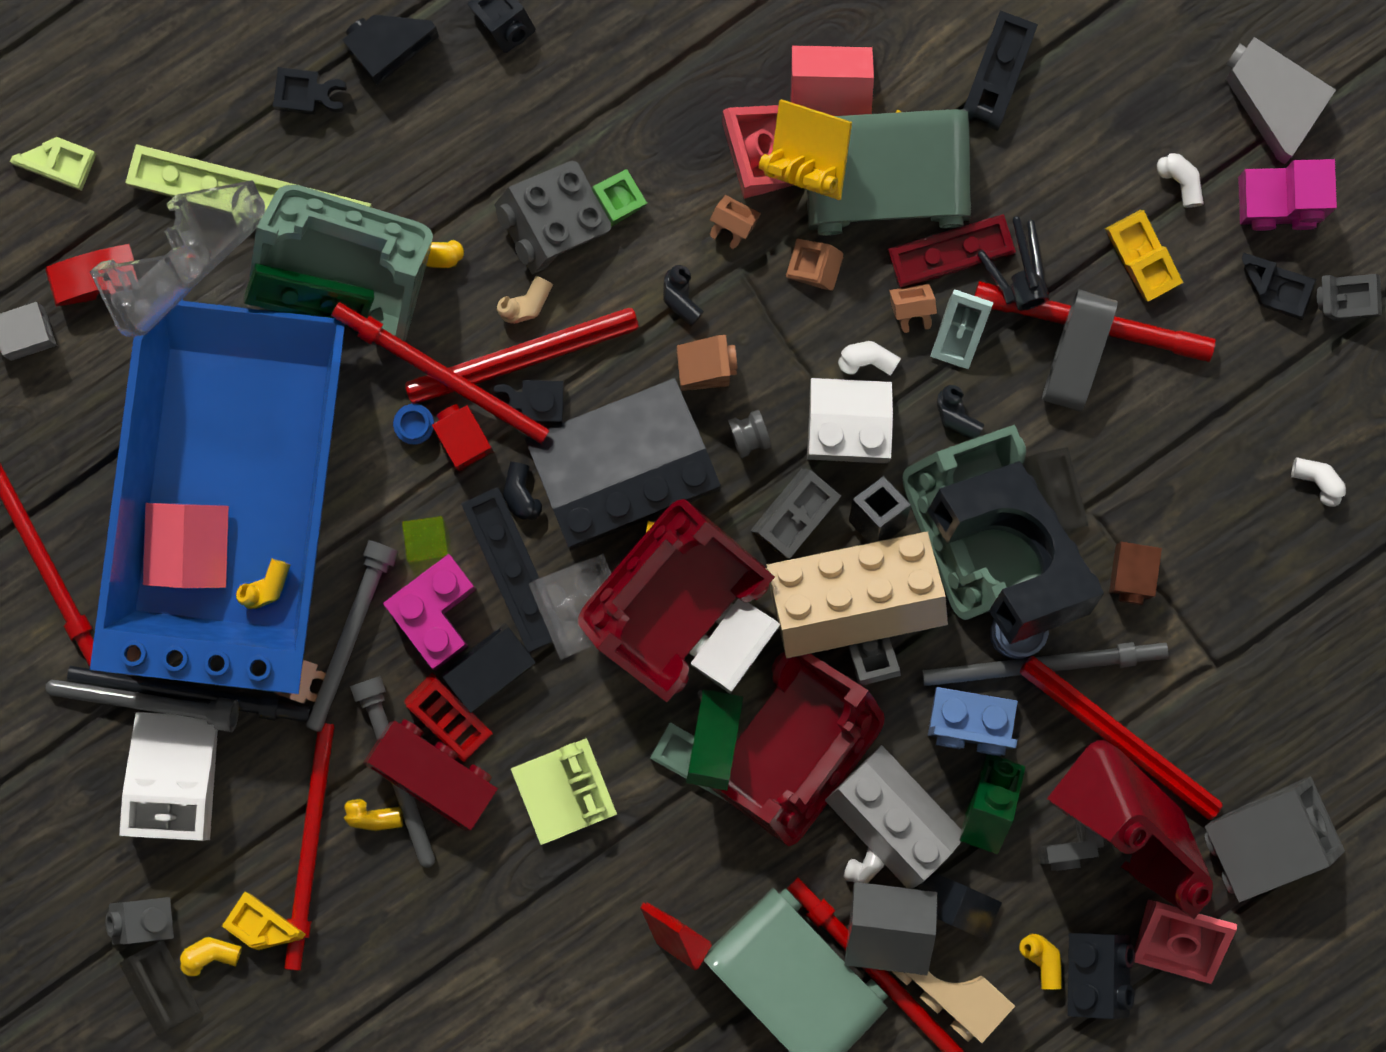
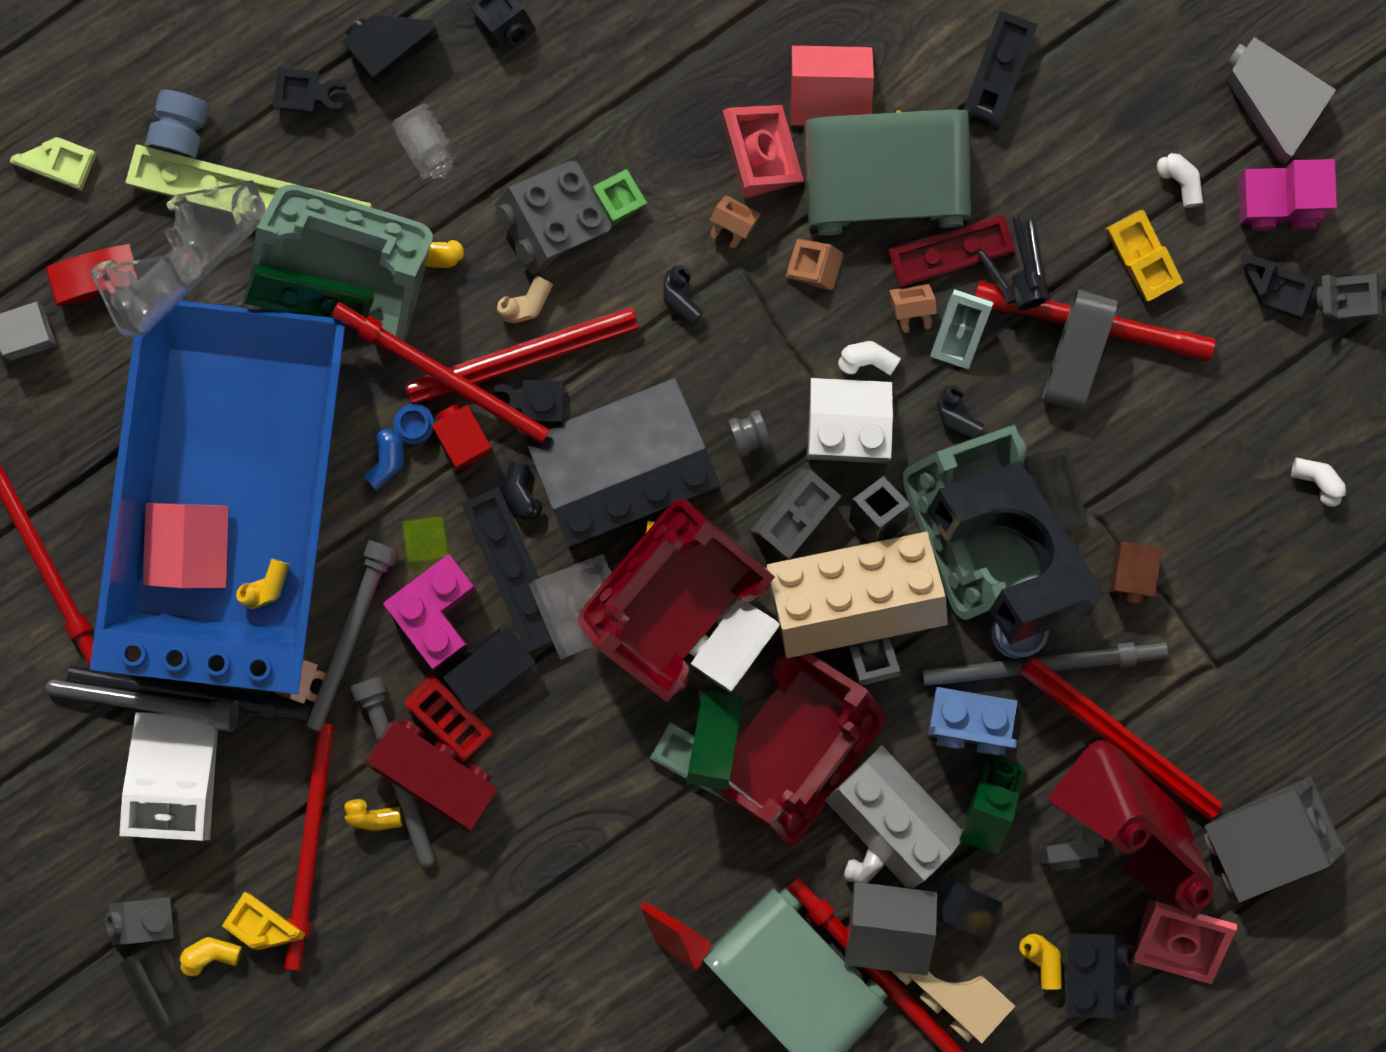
yellowish green hinge [511,738,617,845] -> none
nougat slope [677,335,737,391] -> none
yellow hinge [759,99,852,200] -> none
none -> sand blue wheel [144,89,211,159]
none -> blue arm [364,429,404,491]
none -> clear brick [392,103,456,179]

